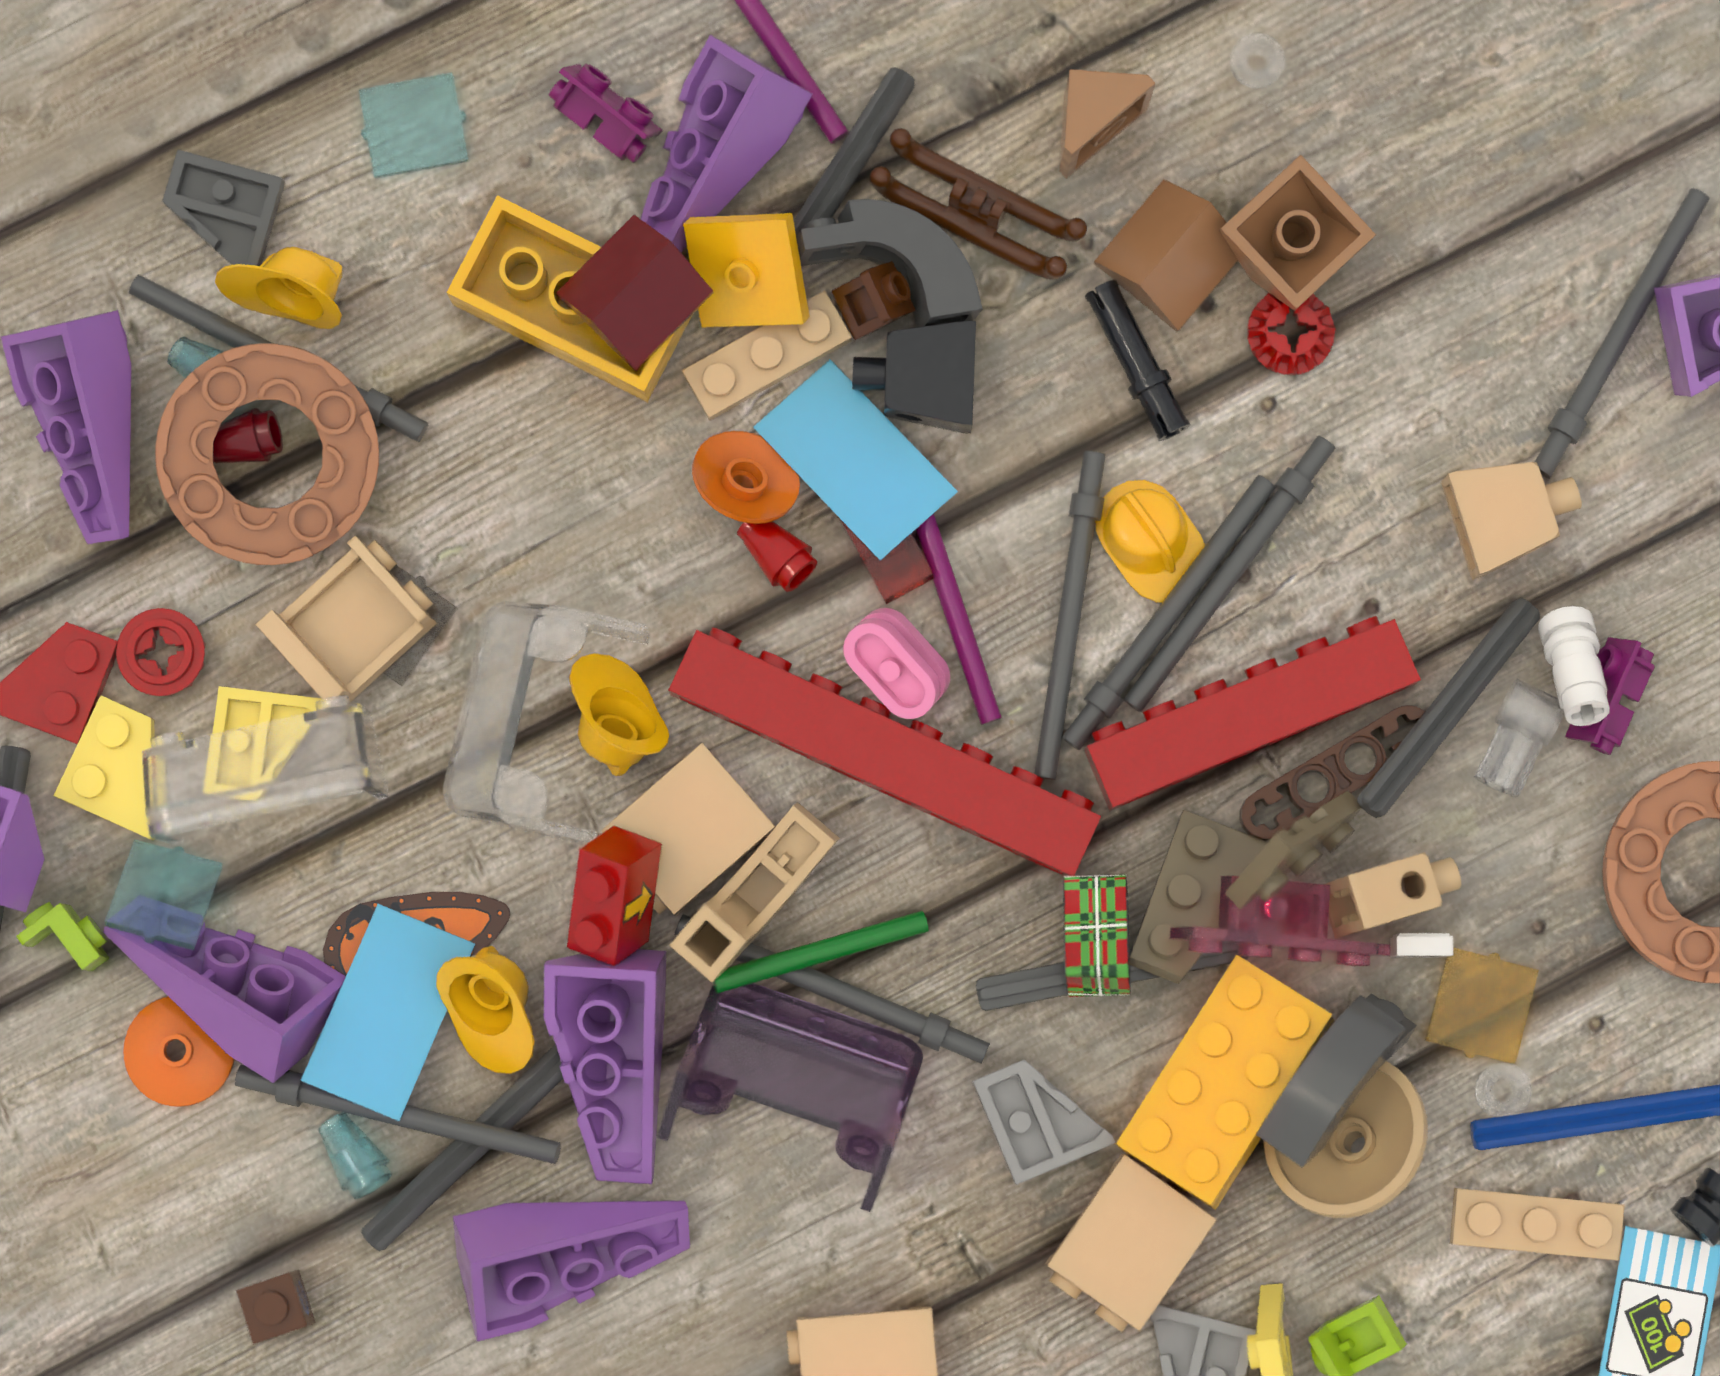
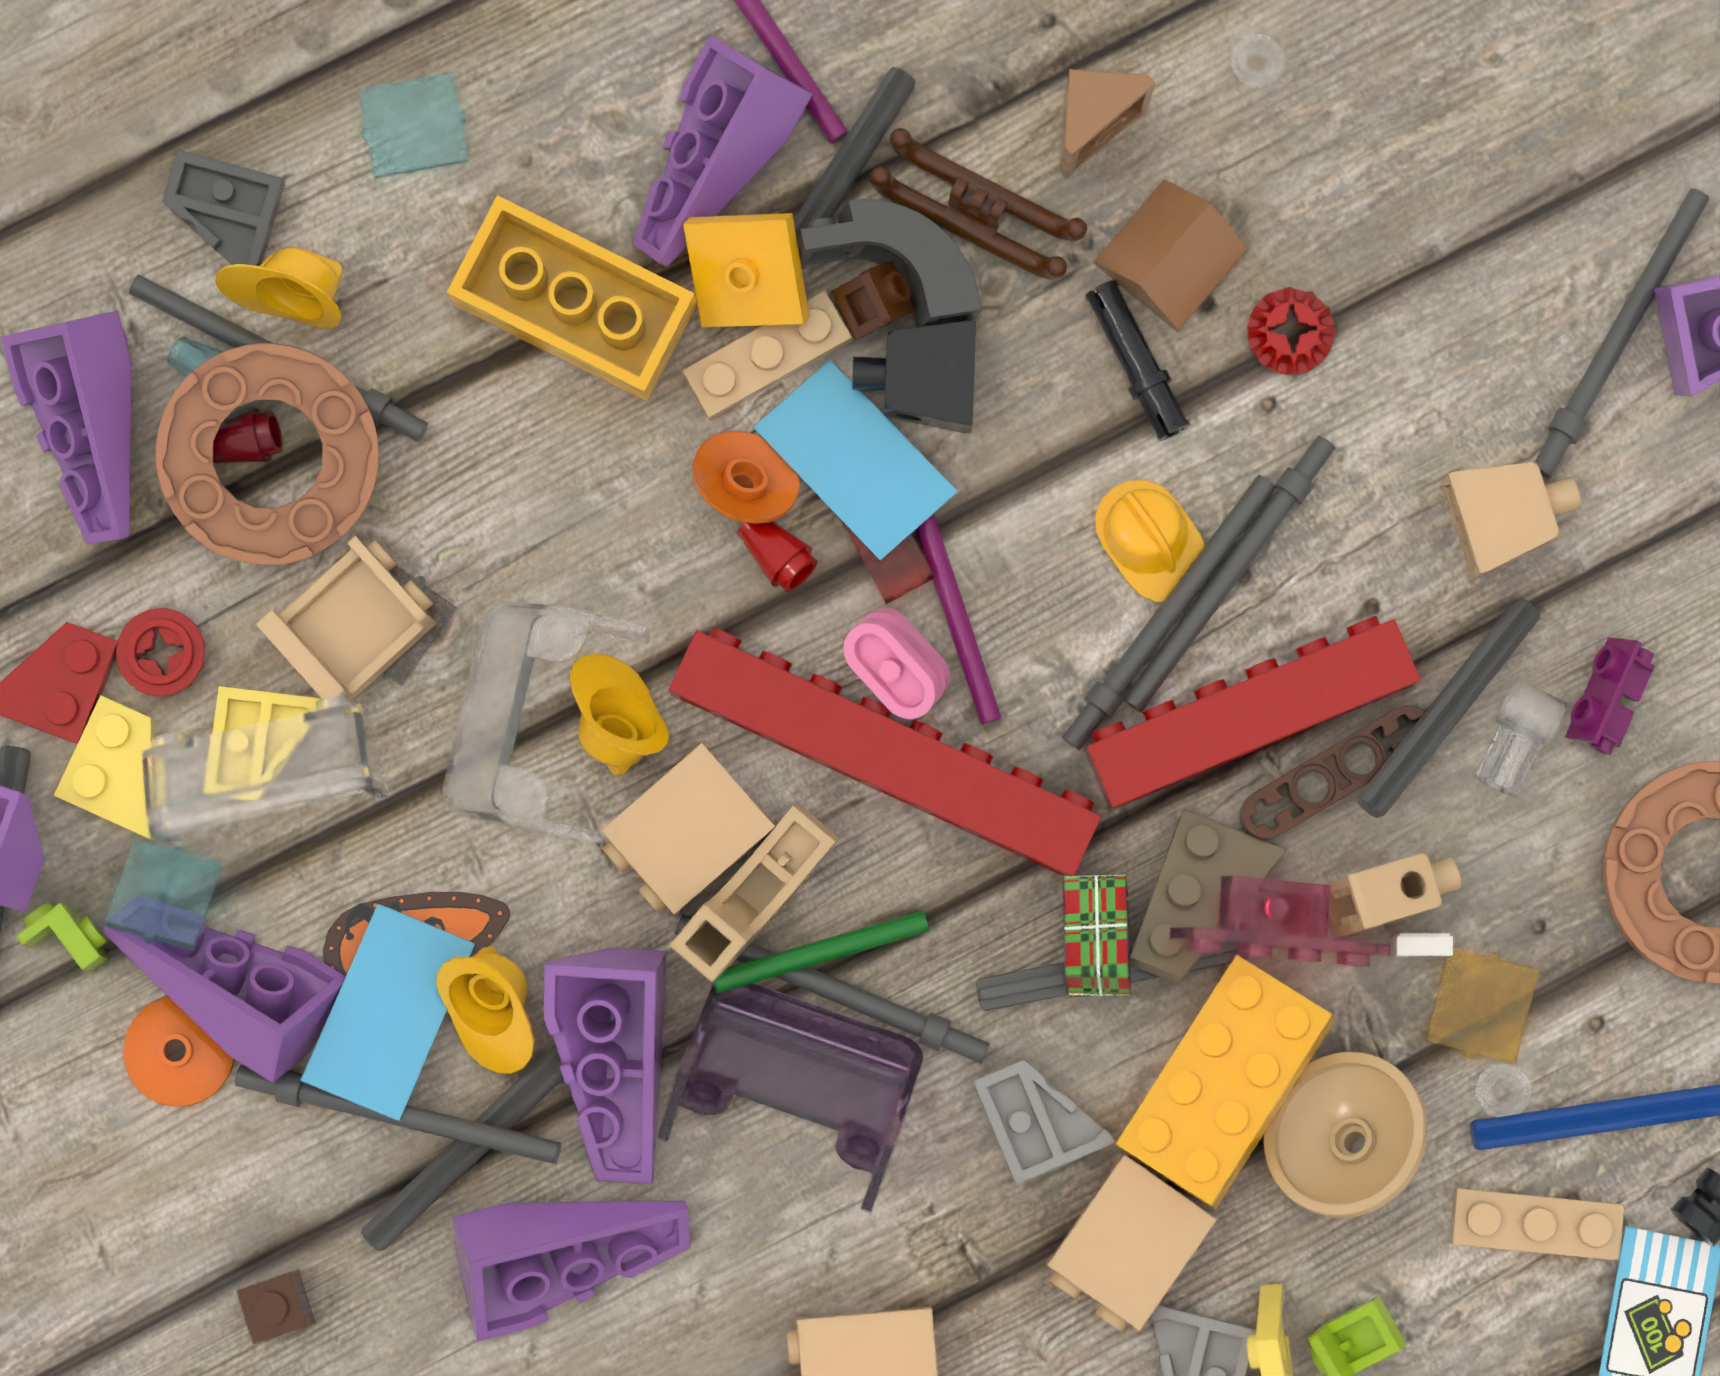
clear light blue cone [318,1113,392,1199] -> none
magenta hinge [549,64,663,163] -> none
dark red slope [556,215,714,371] -> none
red brick [567,825,662,966] -> none
dark grey bar [1034,451,1106,780] -> none
medium nougat slope [1219,155,1376,310] -> none
dark tan wing [1225,791,1362,910] -> none
dark grey arch [1256,993,1417,1168] -> none
white axle [1538,606,1610,726] -> none

